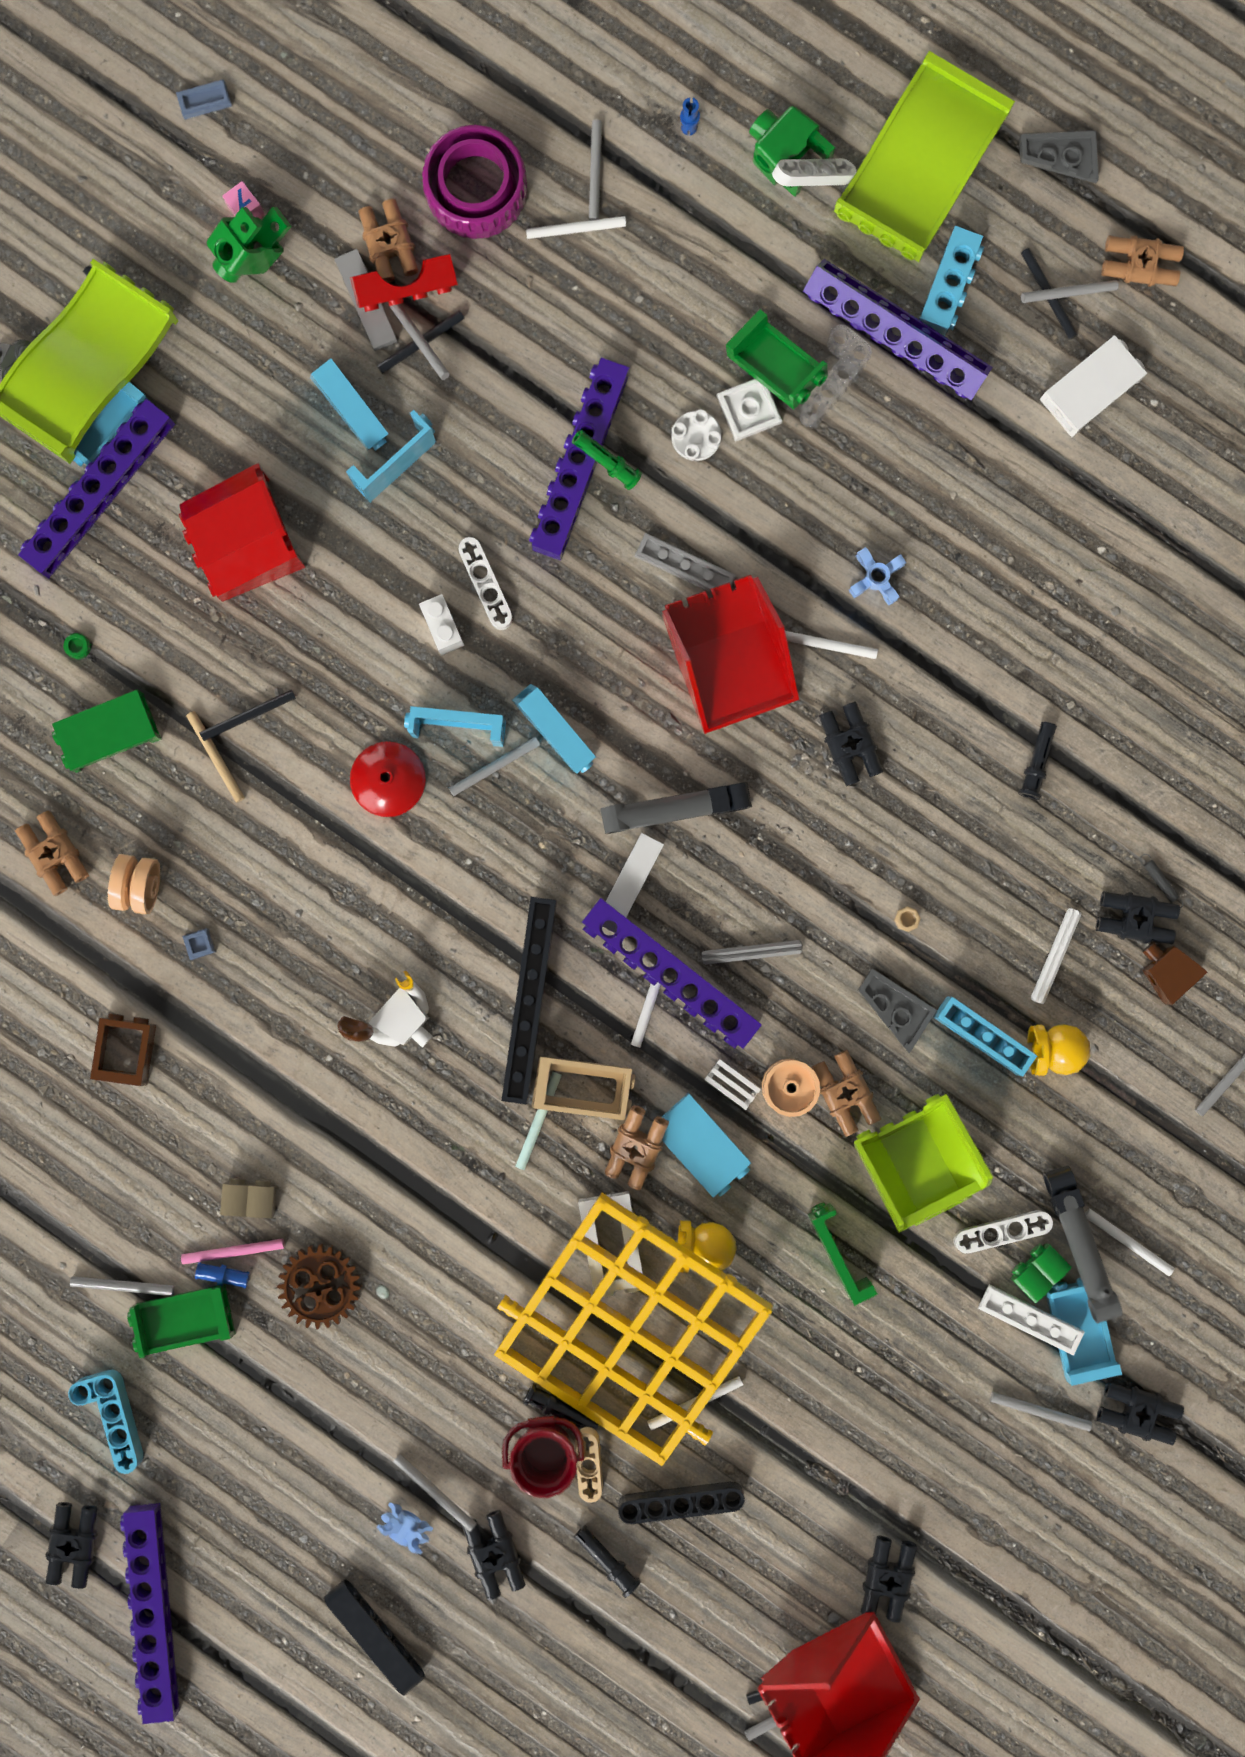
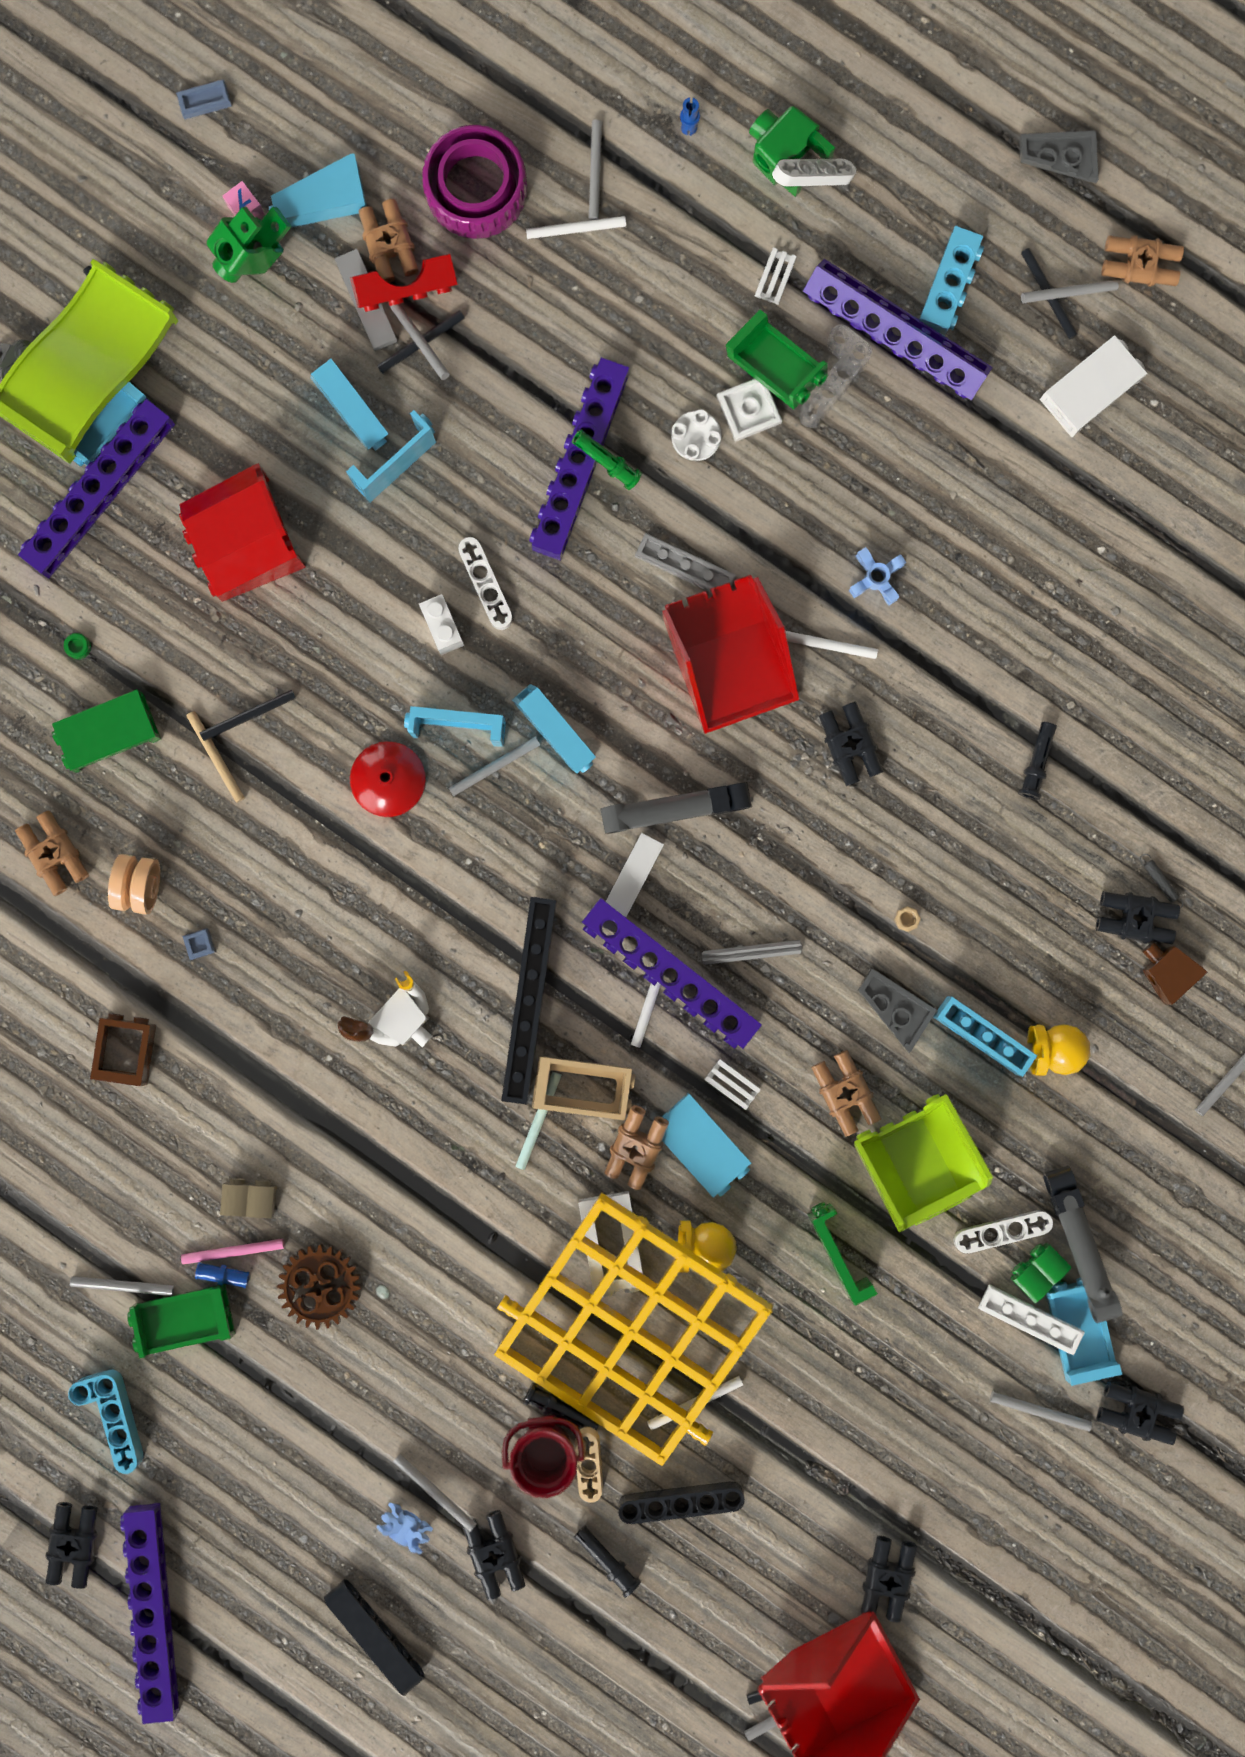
light nougat wheel [761,1059,820,1117] -> none
lime panel [834,51,1015,262] -> none
white axle [1031,908,1081,1004] -> none
white bar [1085,1208,1175,1276] -> none
none -> medium azure slope [269,153,367,227]
none -> white tile [755,247,796,305]

